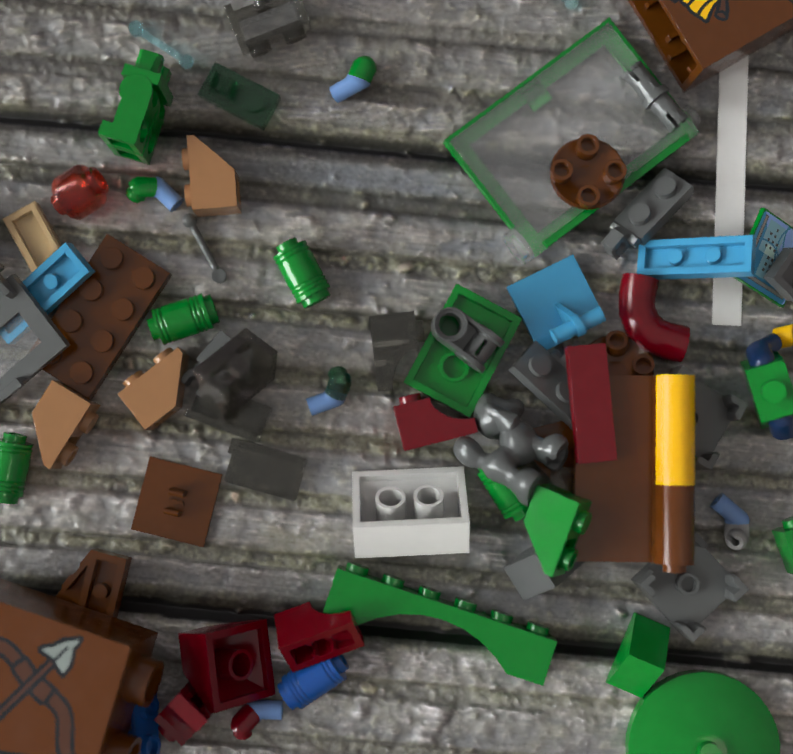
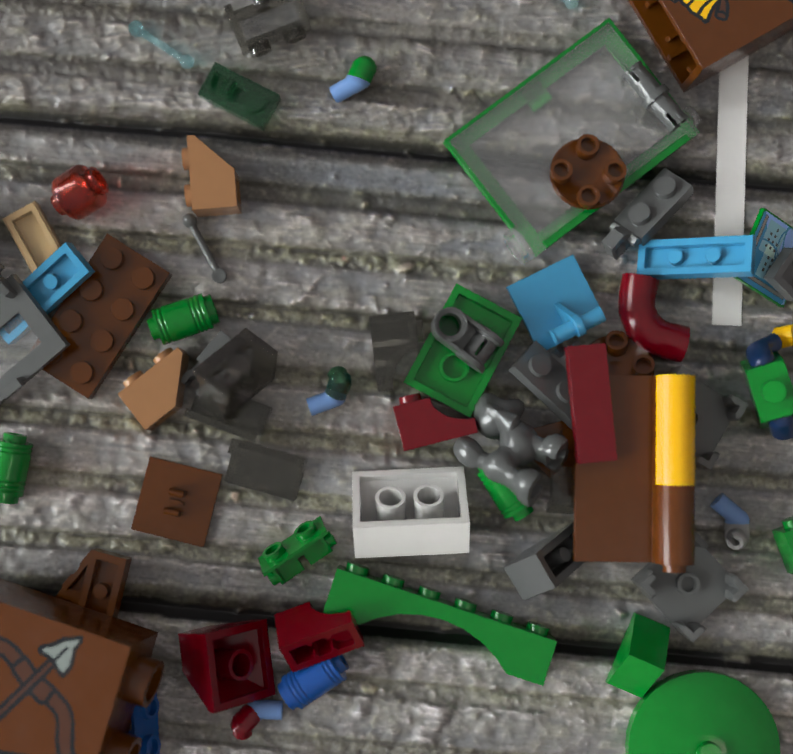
medium nougat slope [32,380,100,469] -> none
green hips [98,49,174,165] -> none
arm [126,176,184,212] -> none
dark red arch [154,682,213,746] -> none
green head [273,237,330,309] -> none
green slope [524,484,592,577] -> none
none -> green hinge [258,516,337,586]

